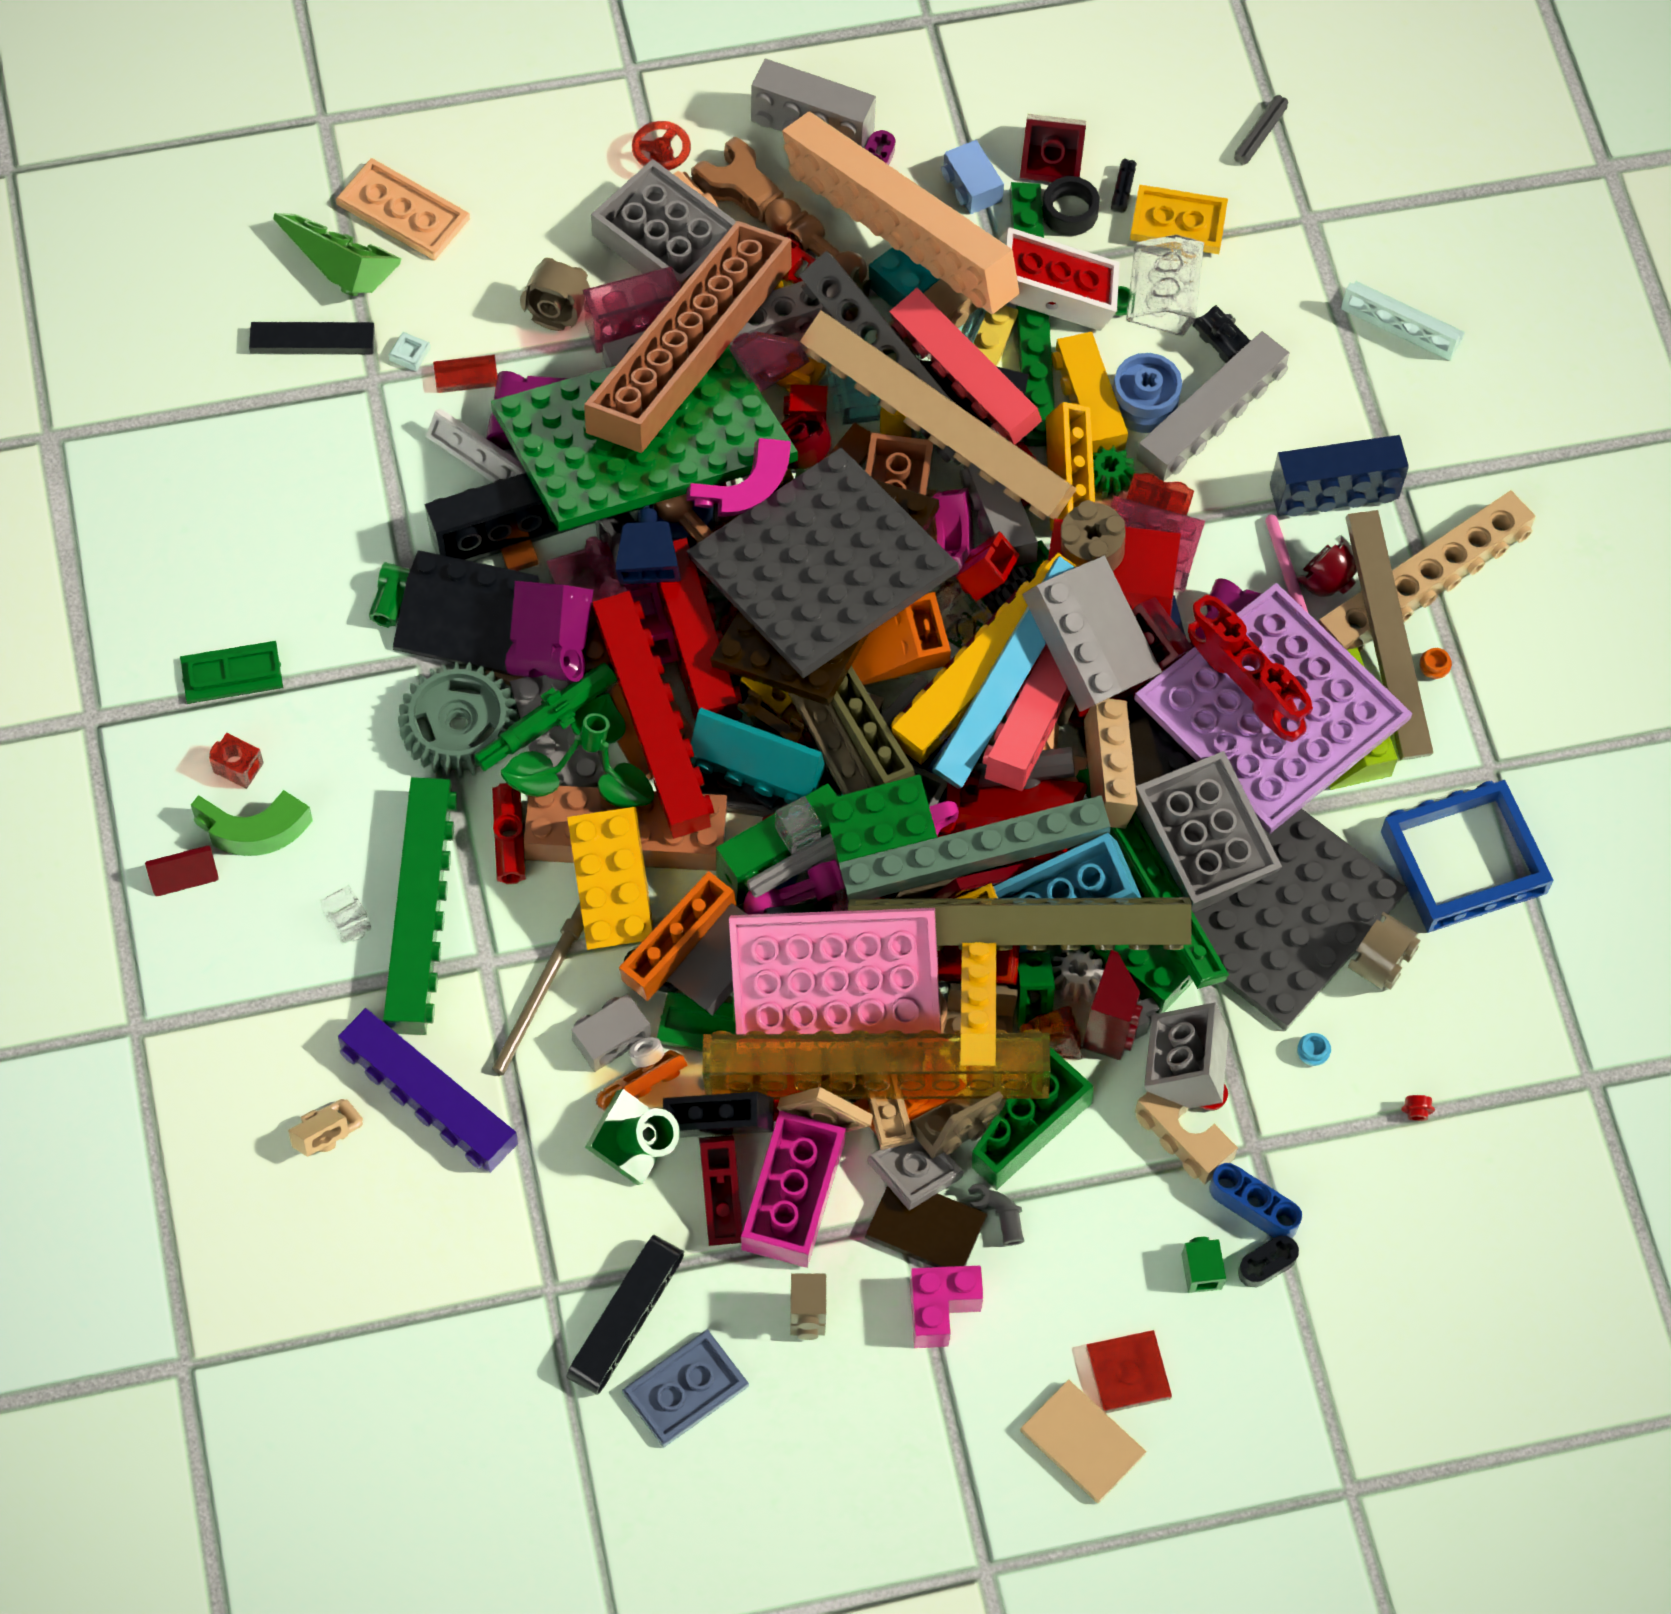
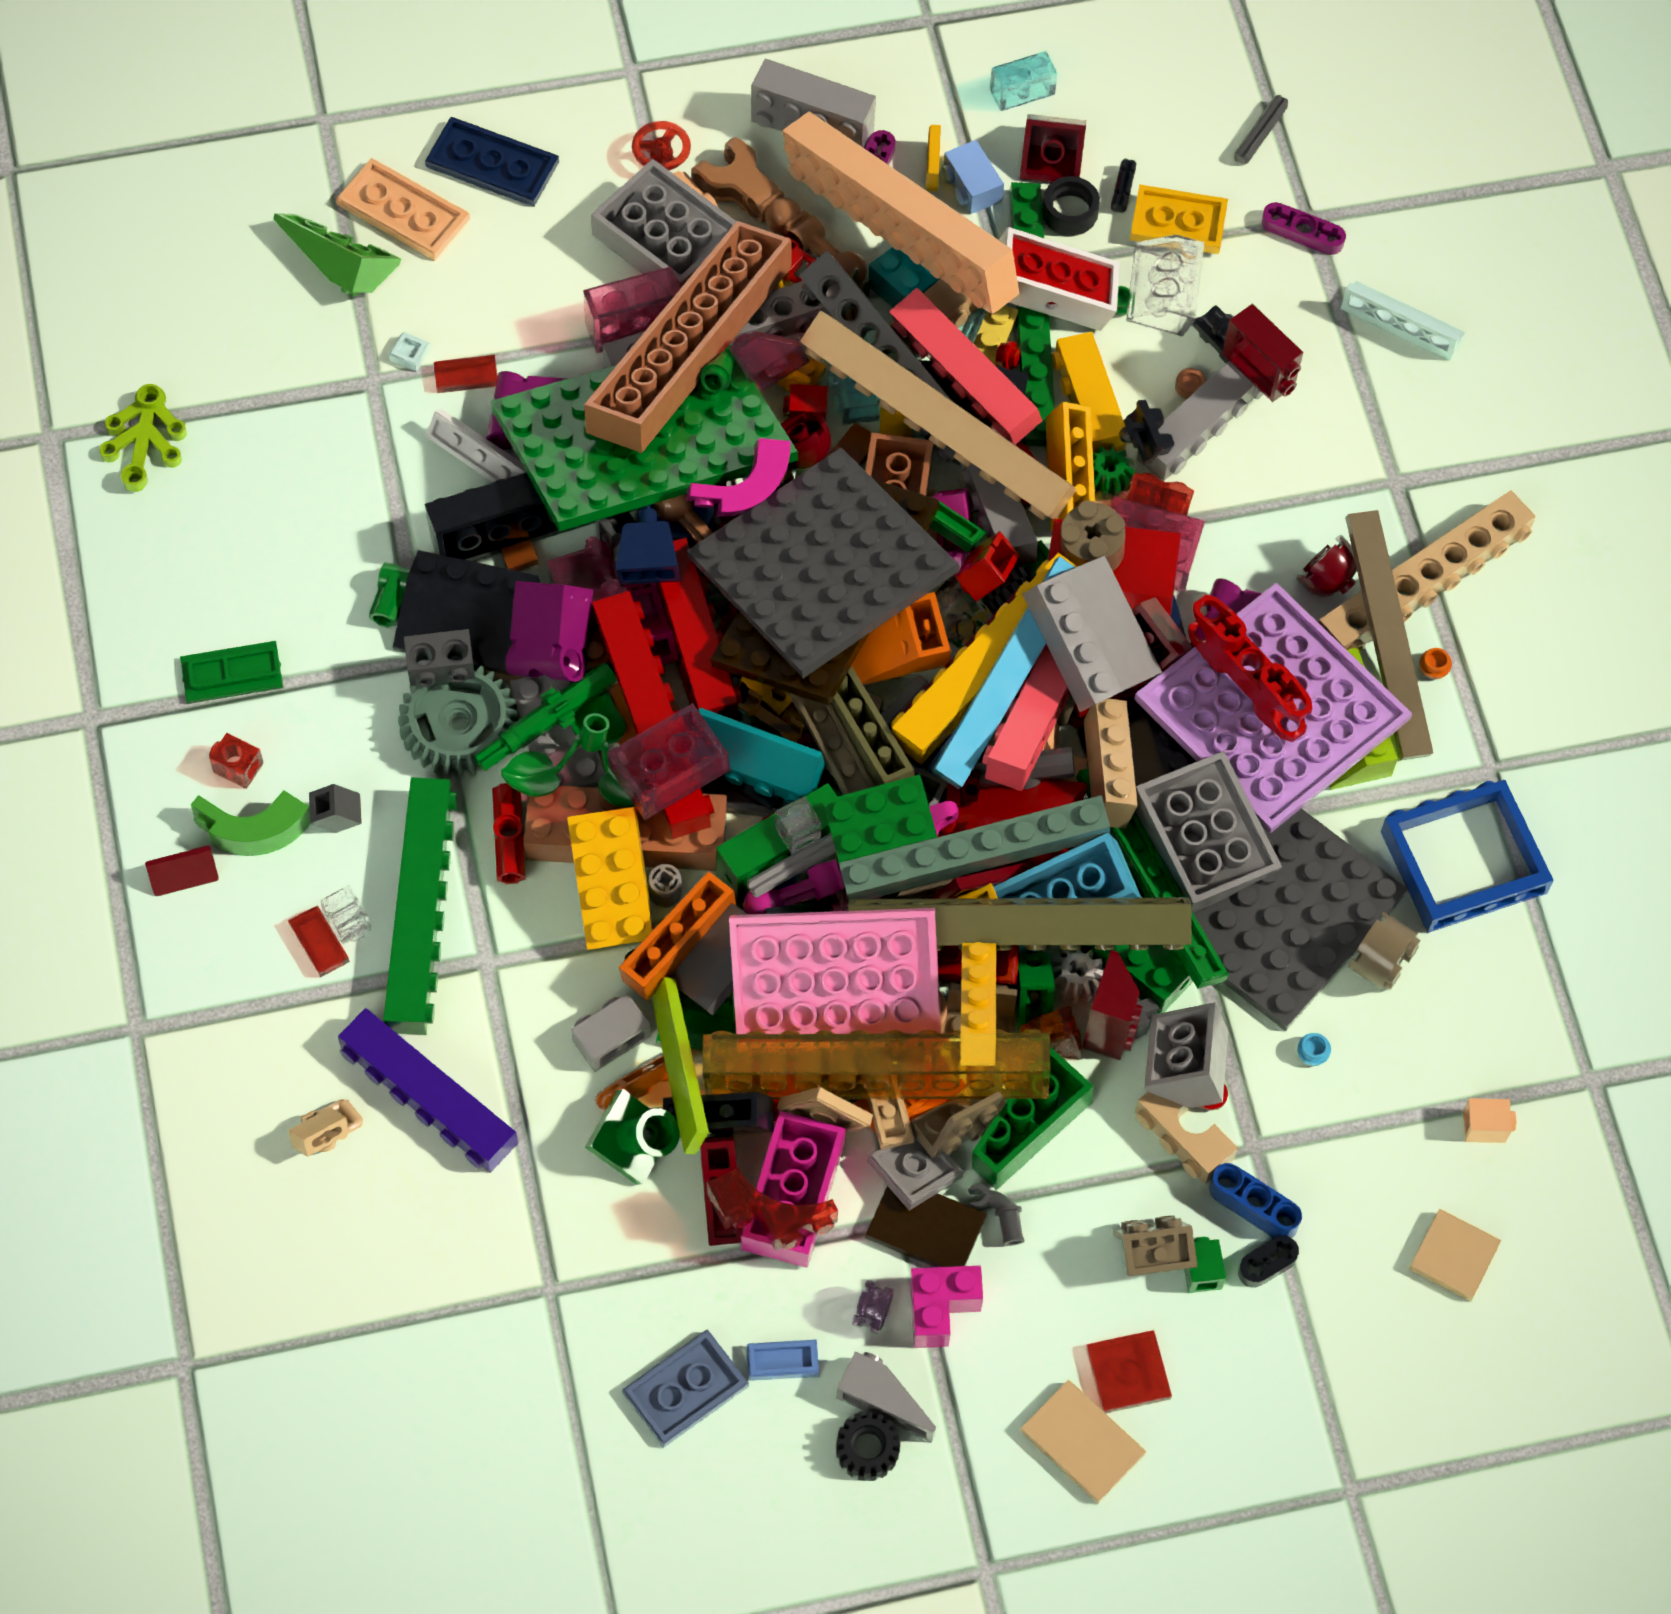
black tile [249,322,375,354] -> none
dark tan bar [492,901,584,1075] -> none
dark tan brick [520,257,591,331] -> none
black beam [566,1234,685,1395] -> none
white tile [629,1037,665,1067] -> none
dark tan piece [790,1273,826,1340] -> none
medium blue wheel [1113,352,1183,433] -> none
bright pink piece [1265,514,1308,612] -> none
dark blue brick [1269,435,1409,517] -> none
red plate [1401,1095,1435,1121] -> none
none -> lime plant [99,384,187,492]
none -> clear red tile [288,905,350,978]
none -> dark grey brick [309,784,362,833]
none -> dark grey brick [404,629,475,687]
none -> dark blue tile [425,116,560,207]
none -> clear pink brick [607,703,730,820]
none -> light grey wheel [649,864,682,908]
none -> lime tile [652,977,709,1155]
none -> green cone [700,351,735,393]
none -> clear red arch [707,1168,838,1251]
none -> medium blue tile [747,1339,819,1381]
none -> light grey slope [836,1351,936,1443]
none -> black tyre [836,1411,900,1481]
none -> clear purple wheel [852,1279,895,1335]
none -> yellow tile [926,124,941,192]
none -> green tile [929,497,986,553]
none -> clear light blue brick [990,51,1058,112]
none -> red plate [996,341,1021,370]
none -> dark tan bracket [1113,1215,1197,1276]
none -> black hips [1119,400,1174,465]
none -> nougat tile [1175,368,1207,399]
none -> dark red window [1222,303,1304,403]
none -> magenta beam [1261,202,1346,255]
none -> tan tile [1409,1208,1502,1301]
none -> light nougat brick [1463,1098,1516,1143]

